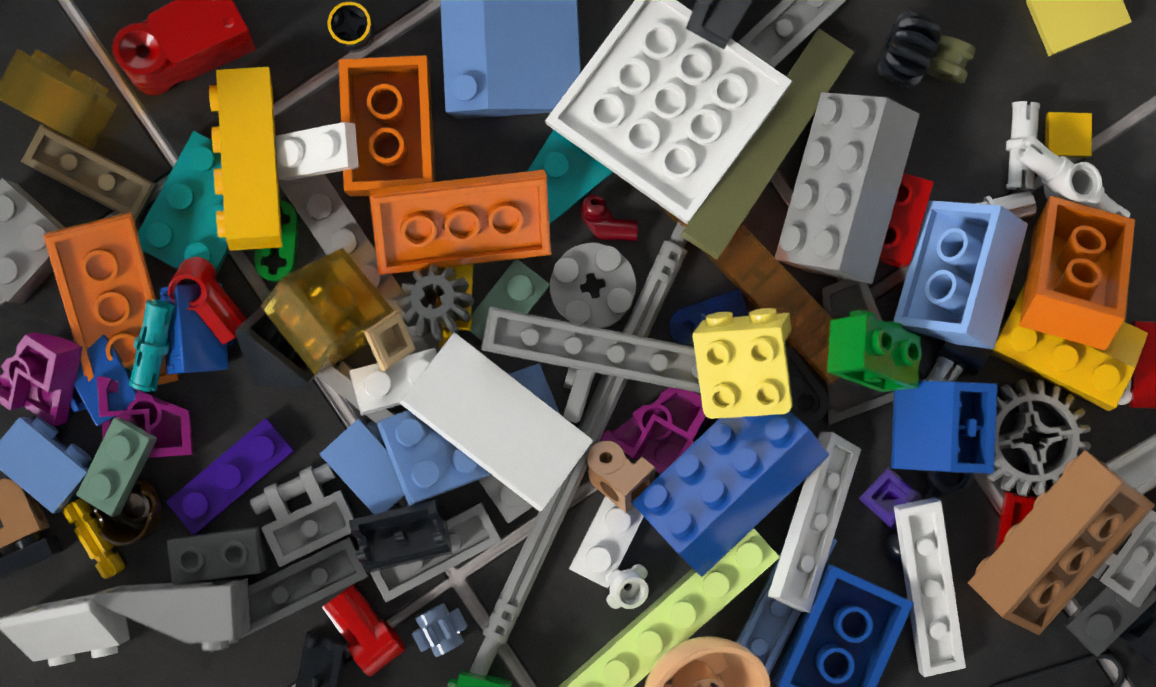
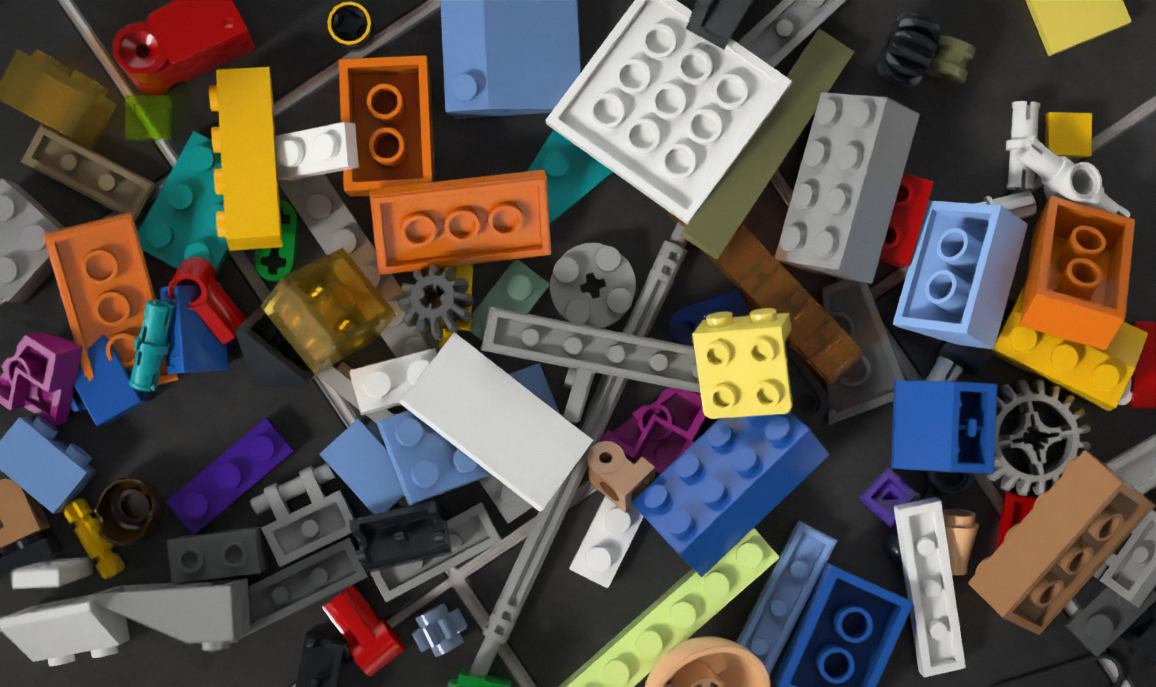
sand green plate [76,417,157,517] -> none
magenta slope [97,376,194,458] -> none
tan slope [364,311,416,371] -> none
dark red arm [580,194,638,241] -> none
white plate [606,564,649,609] -> none
white plate [768,432,861,613] -> none
green brick [827,311,922,392] -> none
none -> white tile [12,557,93,588]
none -> clear neon green tile [125,95,172,140]
none -> light nougat cone [943,509,979,575]

